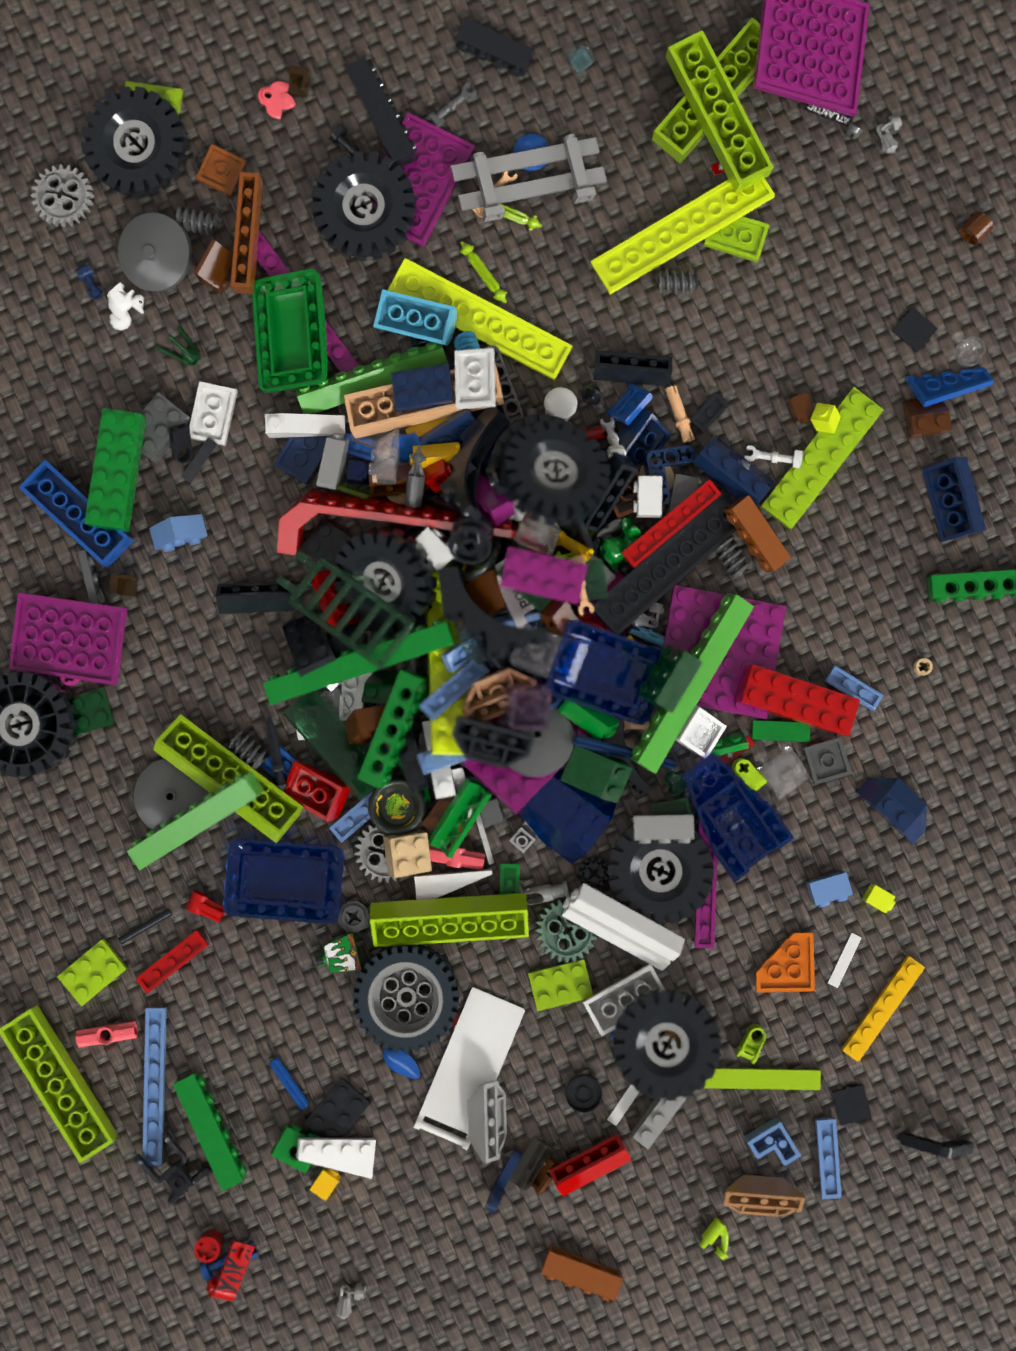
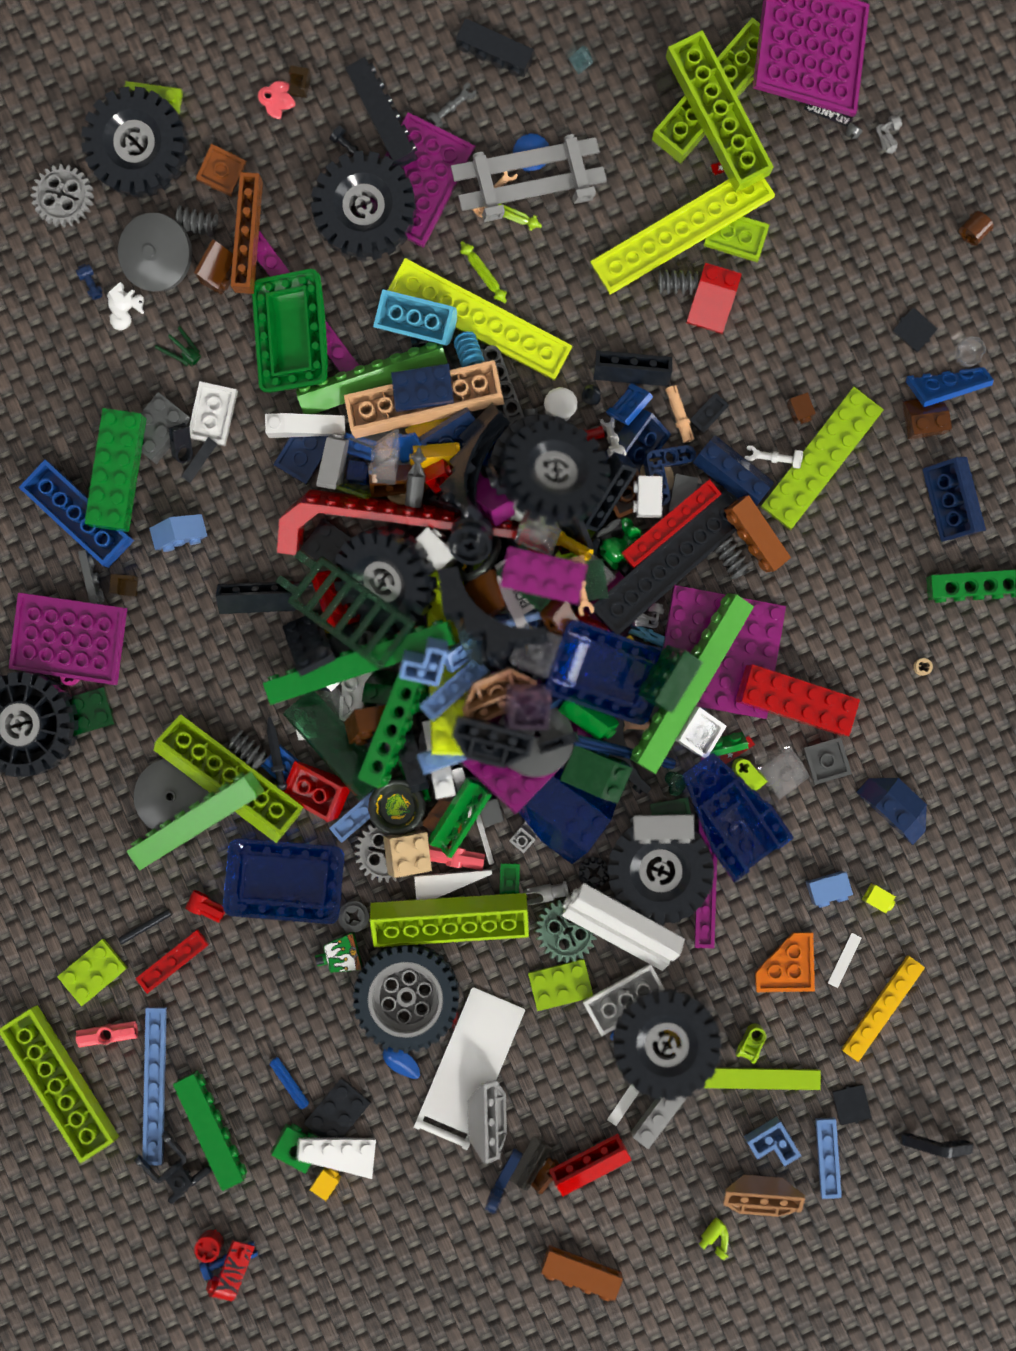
light grey piece [335,1283,366,1319] -> none
white plate [455,348,496,409] -> none
black piece [565,1074,602,1113] -> none
green tile [751,720,811,742] -> none
neon yellow brick [811,403,841,434] -> none
medium blue tile [824,665,884,711] -> none
none -> medium blue brick [399,637,448,686]
none -> black piece [538,732,580,754]
none -> slope [686,263,742,334]

